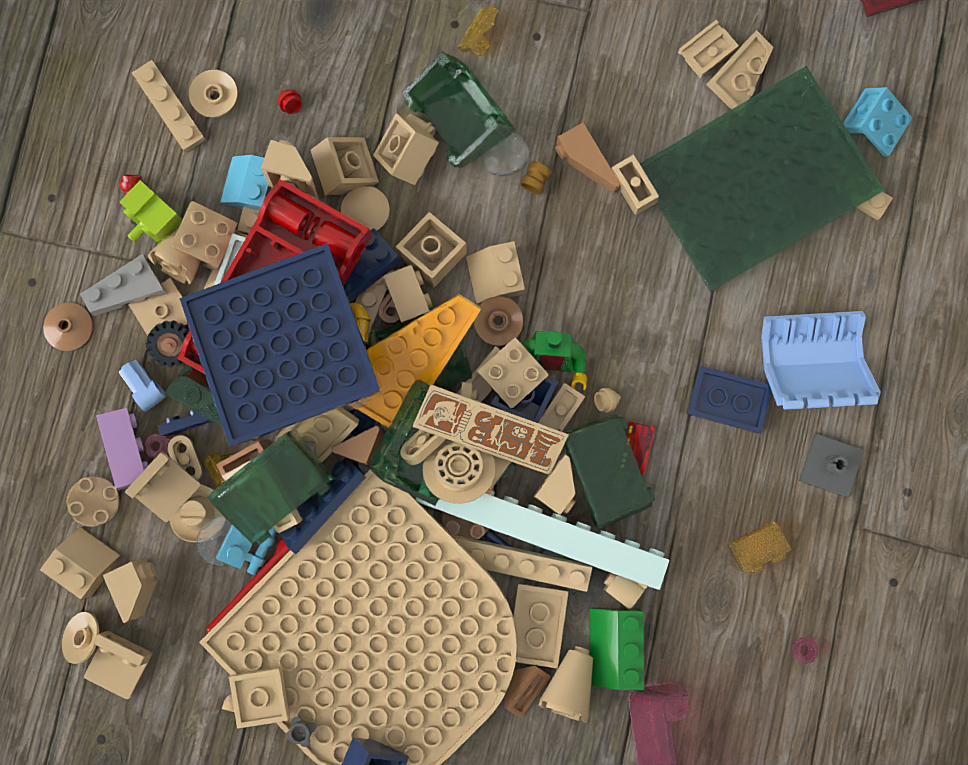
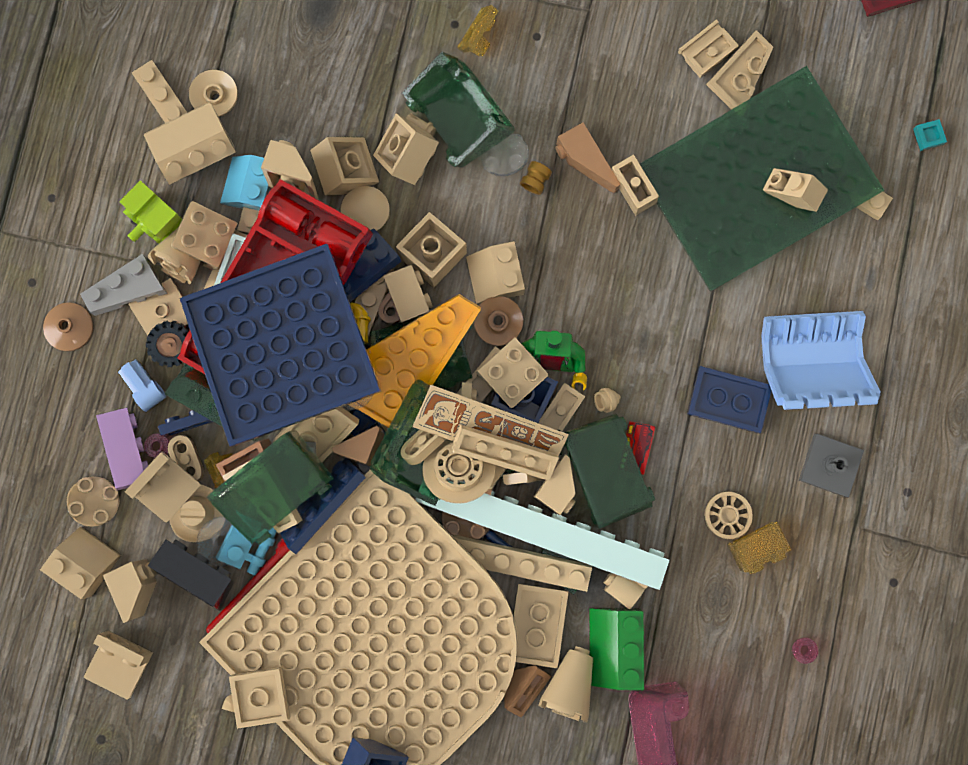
tan dish [62,612,99,664] -> none
red plate [119,174,144,195] -> none
red plate [278,89,302,114] -> none
dark grey plate [286,716,316,747] -> none
medium azure bracket [841,87,912,156] -> none
none -> tan slope [144,102,236,185]
none -> black slope [148,539,234,611]
none -> tan plate [451,425,559,481]
none -> tan tile [503,473,544,485]
none -> tan wheel [704,492,753,539]
none -> tan slope [763,168,828,212]
none -> teal plate [913,119,947,151]

